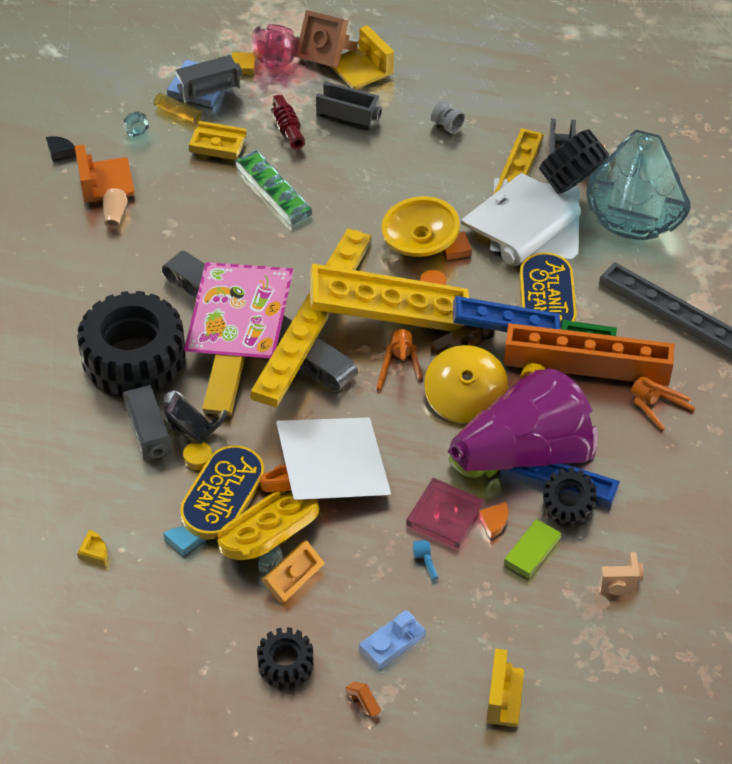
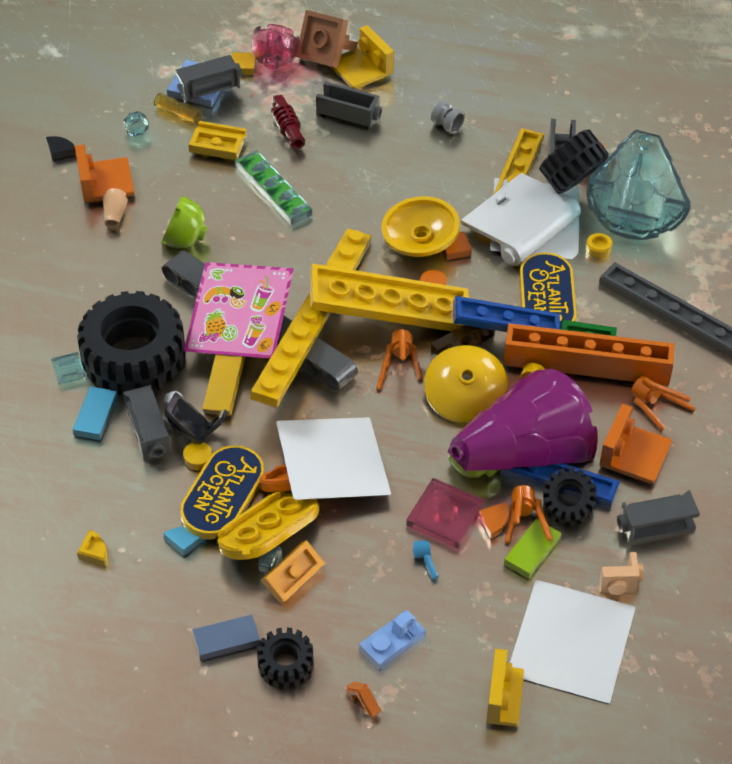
none -> clear light blue tile [51,352,85,385]
none -> medium azure tile [72,386,118,440]
none -> lime cylinder [161,195,208,249]
none -> sand blue tile [192,614,260,661]
none -> orange plant [505,485,552,544]
none -> white sticker [510,580,635,703]
none -> yellow tile [586,233,613,258]
none -> orange bracket [599,403,672,484]
none -> dark grey window [617,490,700,543]

